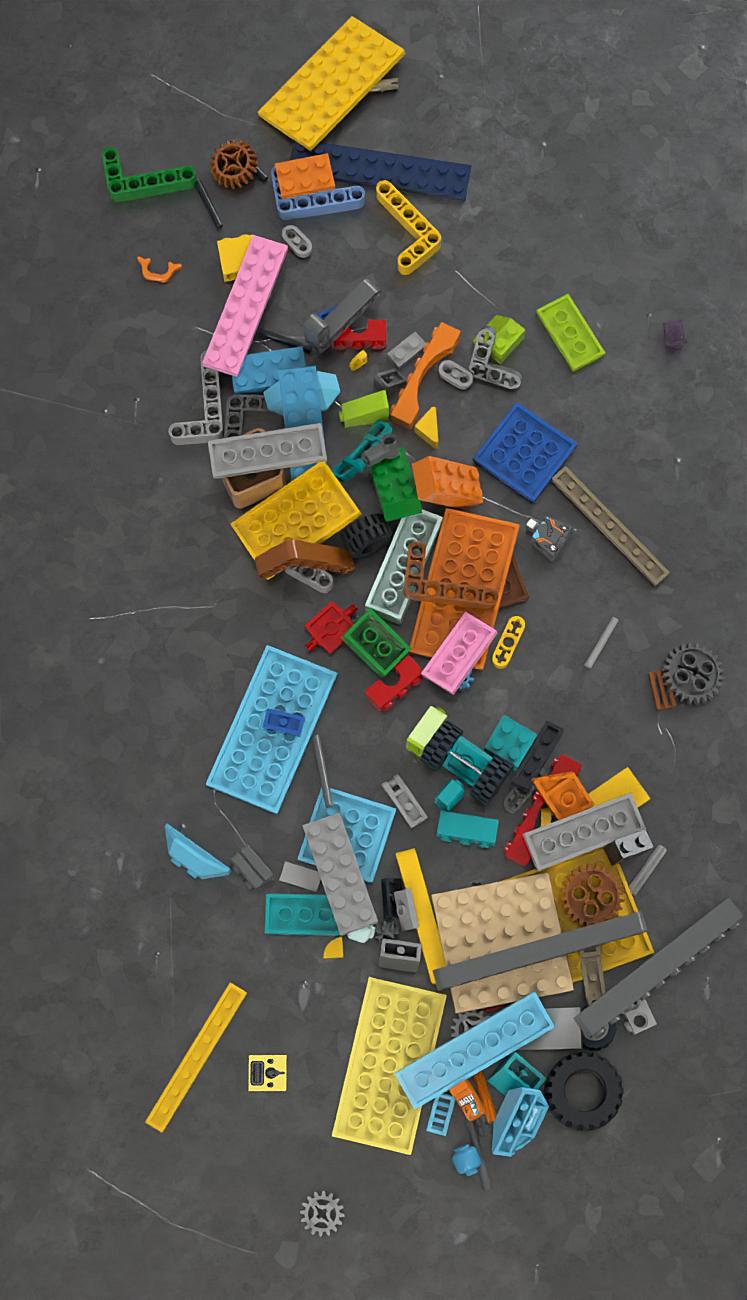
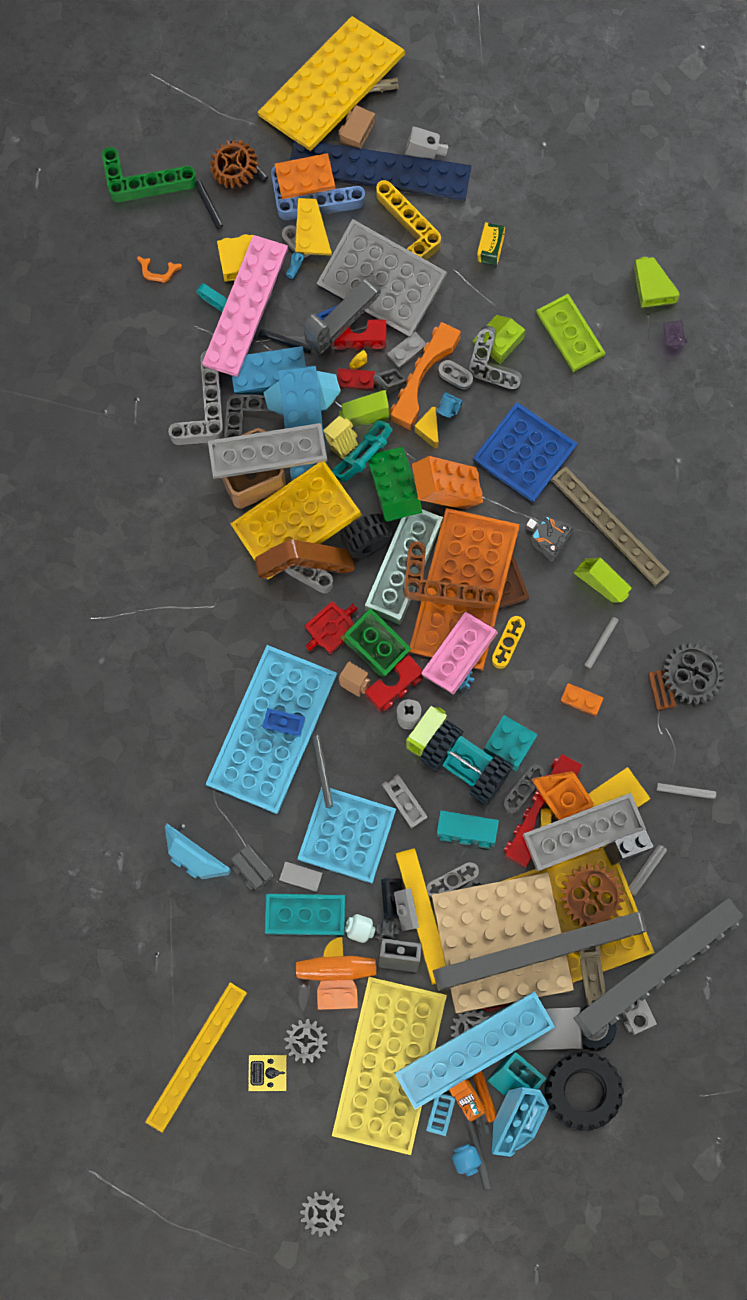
light grey plate [302,812,378,936] -> none
dark grey piece [362,434,399,467] -> none
teal brick [434,779,465,812] -> none
black plate [510,721,564,793] -> none
none -> teal beam [196,283,228,312]
none -> light grey gear [284,1019,328,1064]
none -> dark azure arm [285,252,304,279]
none -> yellow wing [295,198,332,256]
none -> orange plate [296,956,376,1010]
none -> light grey plate [316,219,448,337]
none -> light yellow brick [323,416,358,459]
none -> red plate [337,368,375,391]
none -> medium nougat brick [338,105,375,148]
none -> medium nougat brick [339,662,371,697]
none -> light grey piece [397,699,422,730]
none -> light grey torso [405,126,448,159]
none -> light grey beam [426,862,479,899]
none -> dark azure piece [436,392,463,418]
none -> piece [477,222,505,265]
none -> orange plate [560,683,604,716]
none -> lime slope [573,557,632,602]
none -> lime slope [634,257,679,308]
none -> light grey bar [657,783,716,799]

